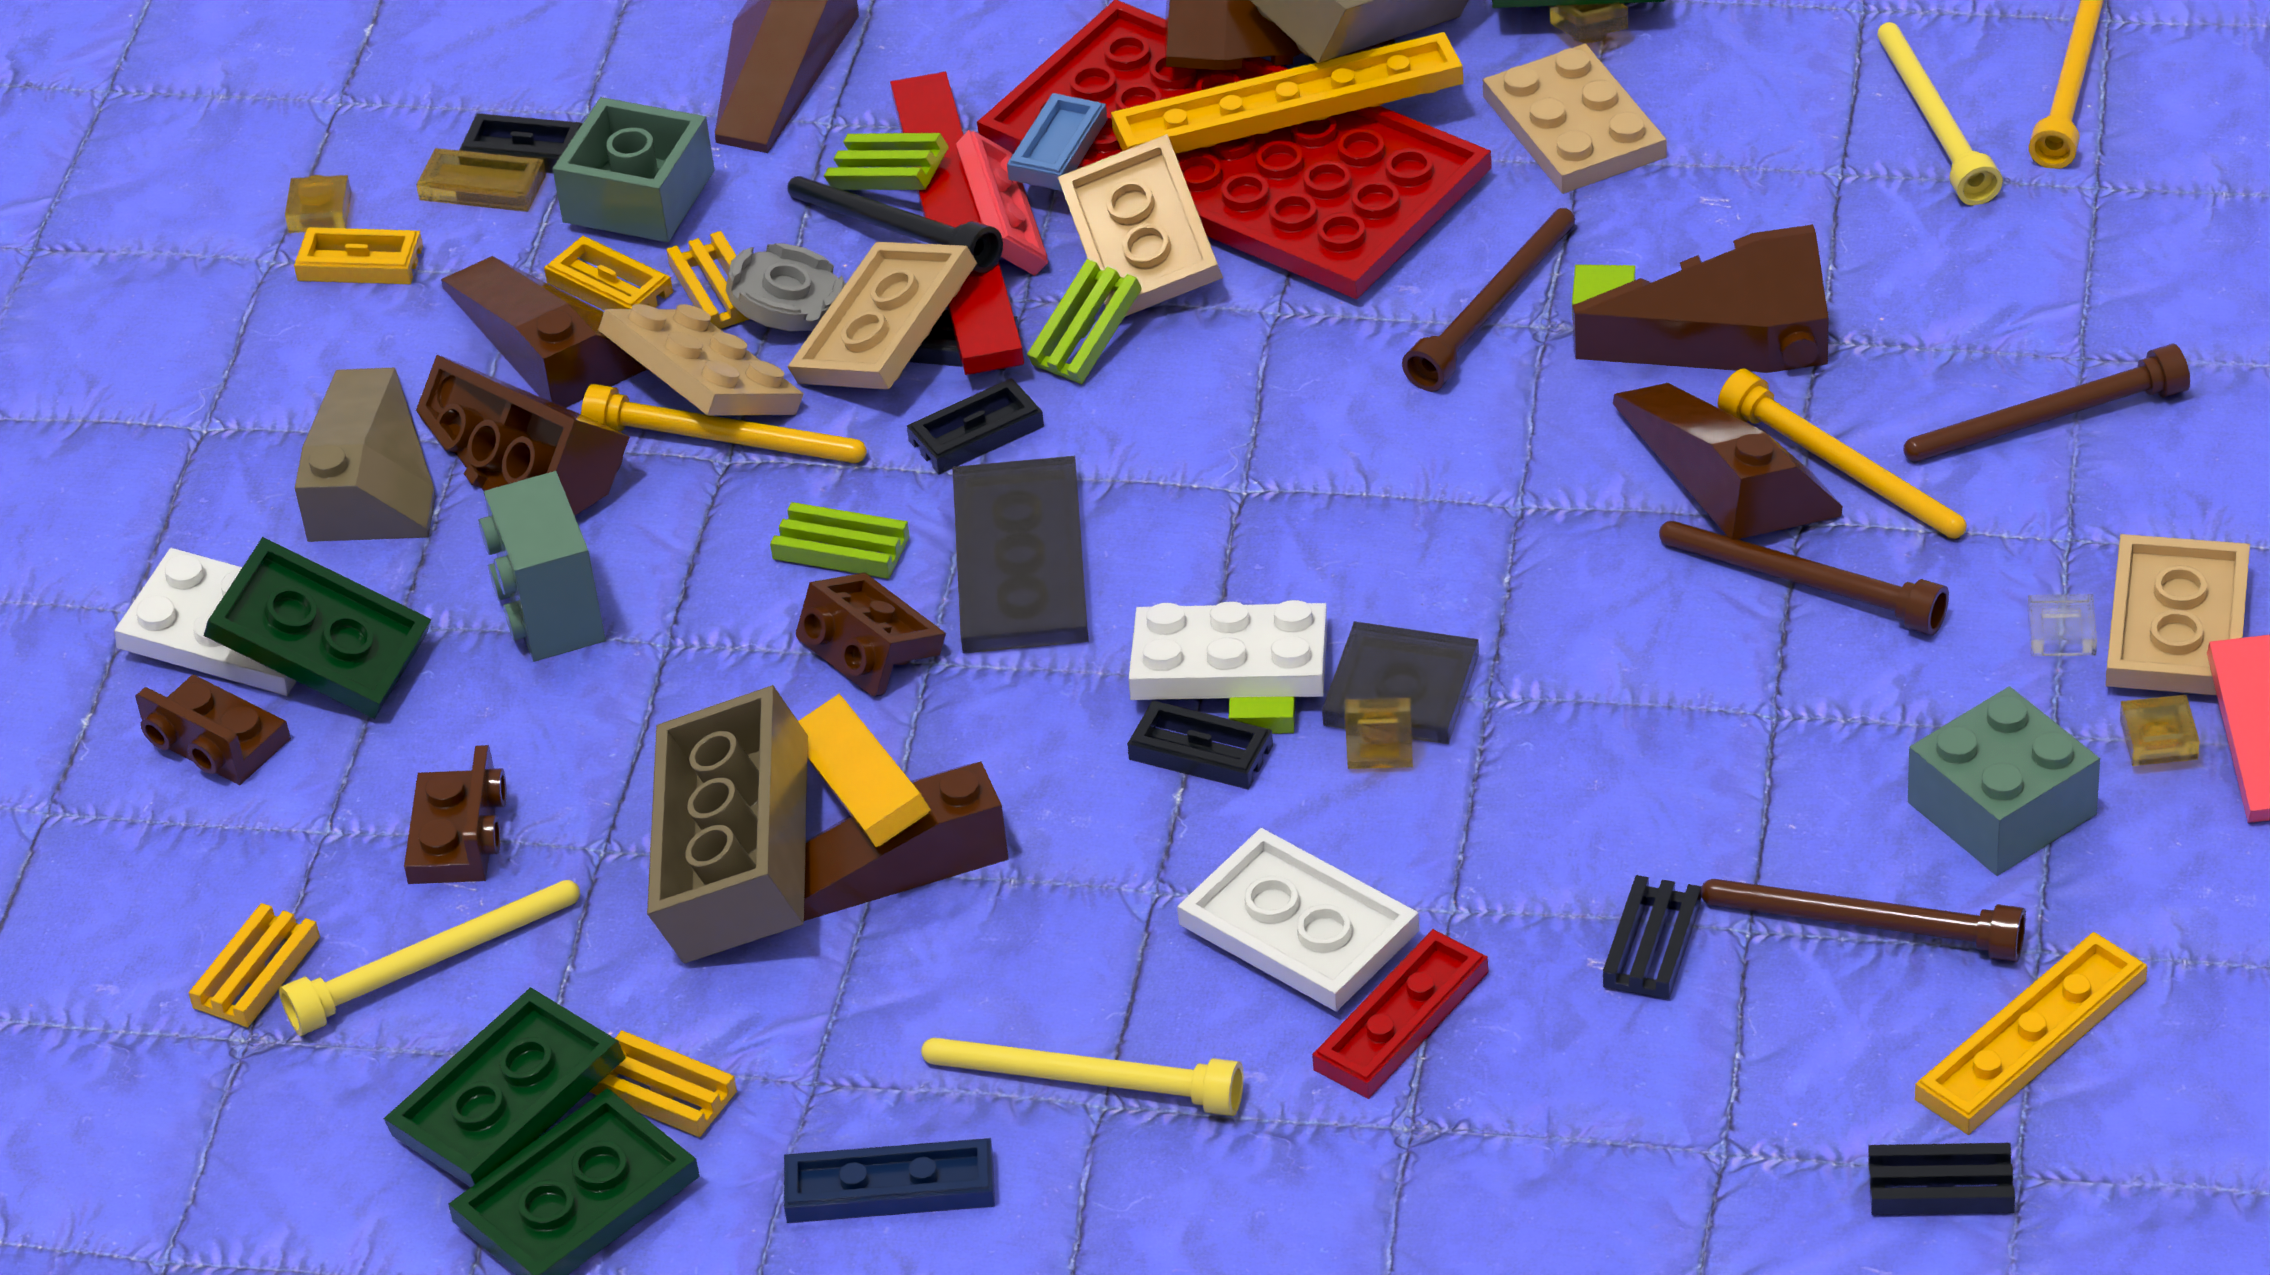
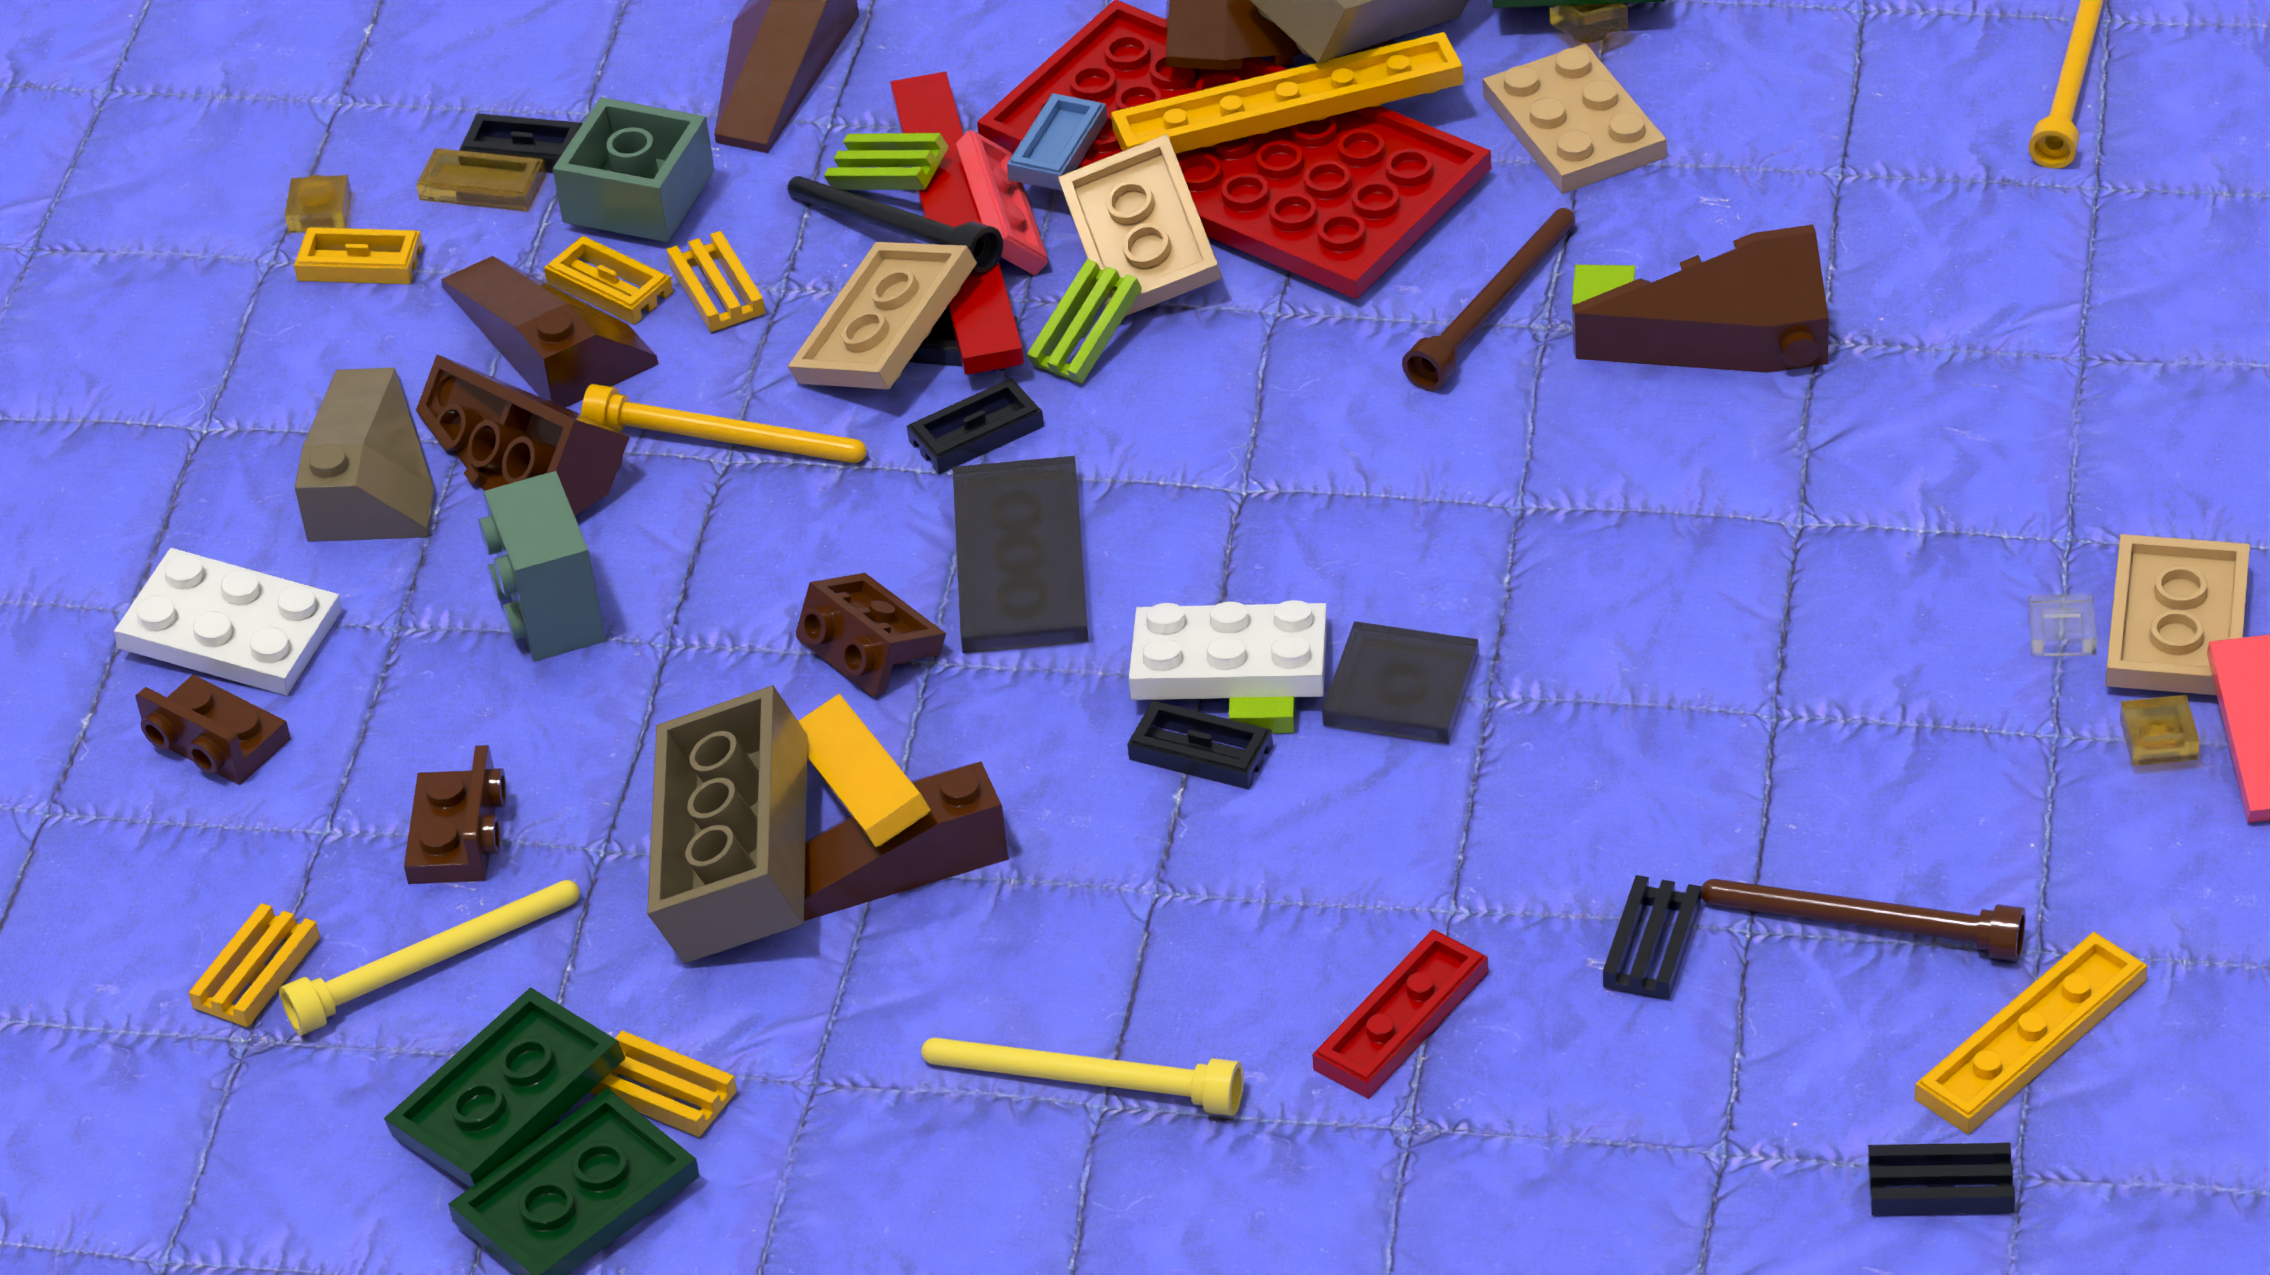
dark green plate [203,537,432,719] -> none
tan plate [598,304,804,416] -> none
light grey tile [725,243,846,331] -> none
lime tile [770,502,910,579] -> none
dark blue tile [784,1138,995,1223] -> none
white plate [1177,828,1420,1012] -> none
clear yellow plate [1345,698,1413,769] -> none
reddish brown wedge [1613,383,1843,540] -> none
reddish brown piece [1659,521,1949,635] -> none
yellow piece [1718,368,1967,539] -> none
light yellow piece [1877,22,2003,206] -> none
reddish brown piece [1903,343,2190,462] -> none
brick [1908,686,2100,876] -> none

